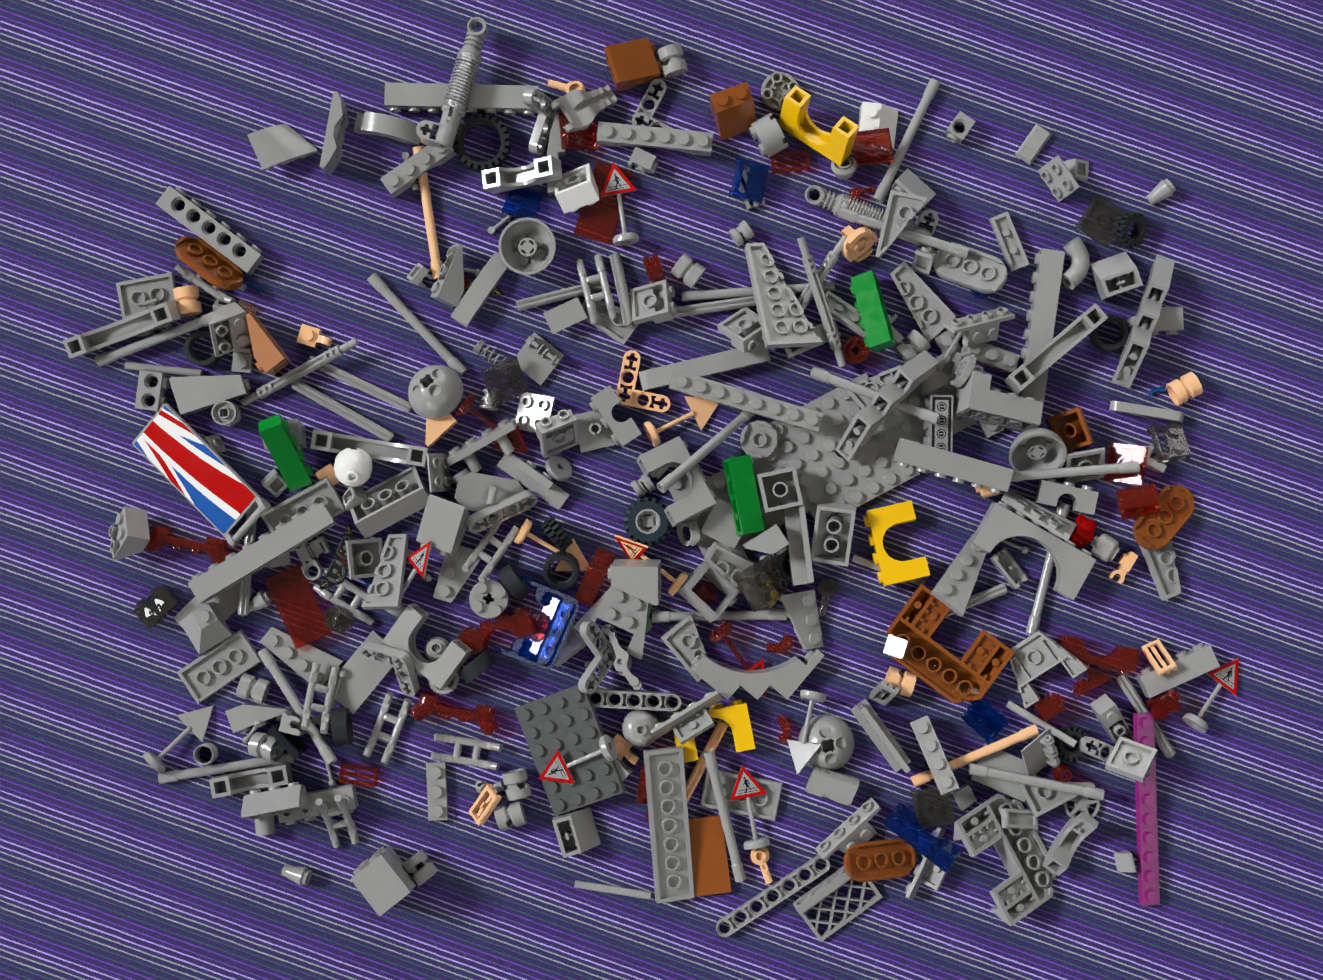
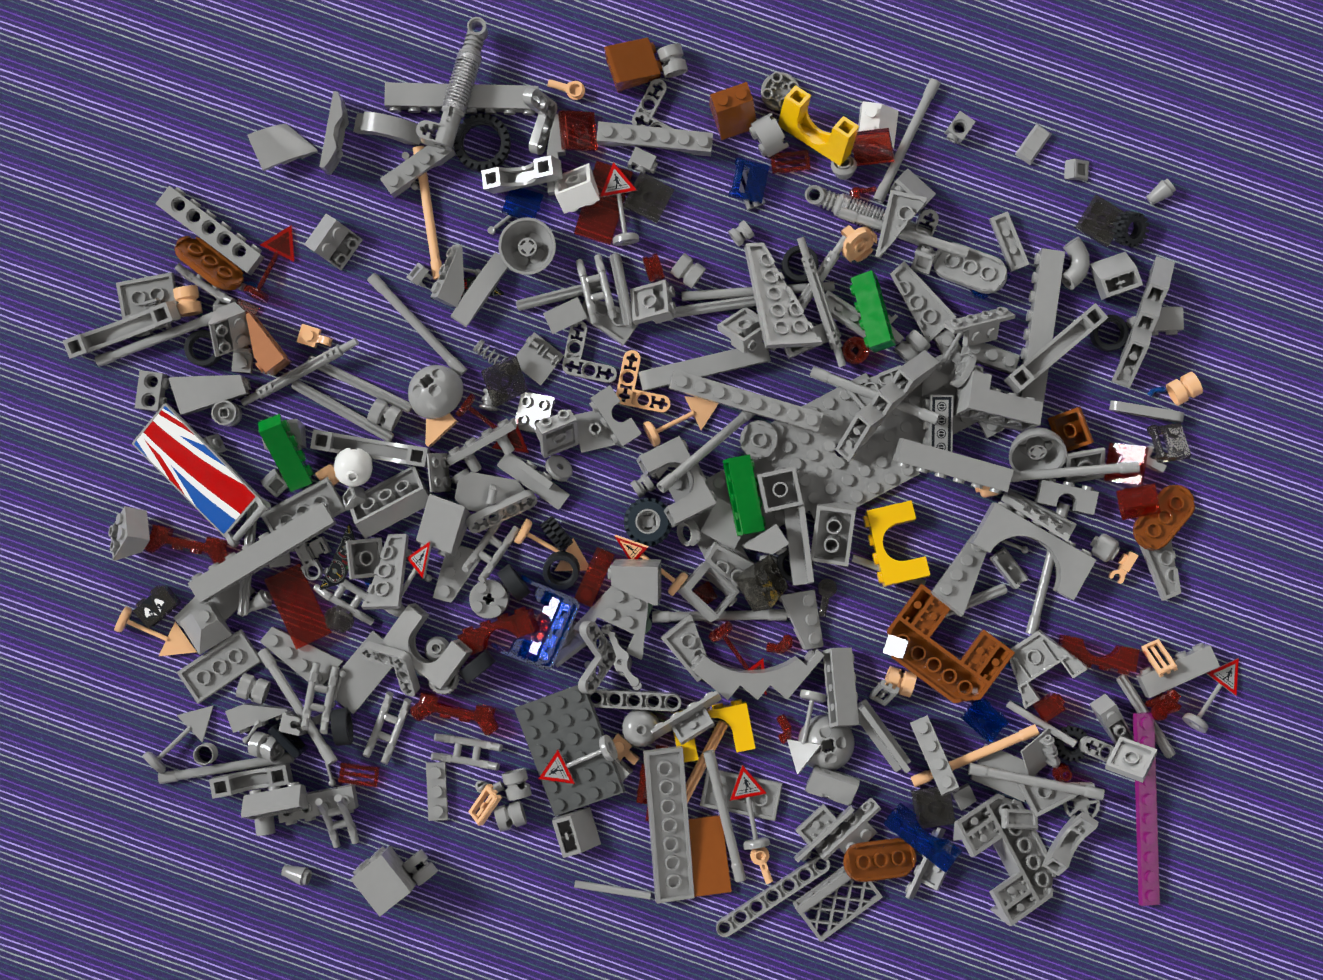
light grey bar [124,362,203,376] -> none
light grey animal [550,84,618,133] -> none
light grey hinge [1038,155,1080,202] -> none
red bracket [1069,514,1097,548] -> none
clear red slope [1071,668,1112,696] -> none
light grey slope [1114,850,1136,873] -> none
none -> light nougat piece [114,606,197,656]
none -> clear red piece [243,225,295,303]
none -> light grey slope [304,214,363,270]
none -> light grey wheel [367,398,402,432]
none -> light grey beam [562,321,617,383]
none -> clear smoke plate [623,172,675,224]
none -> black tyre [782,245,819,283]
none -> light grey bracket [794,804,854,862]
none -> light grey brick [822,648,860,728]

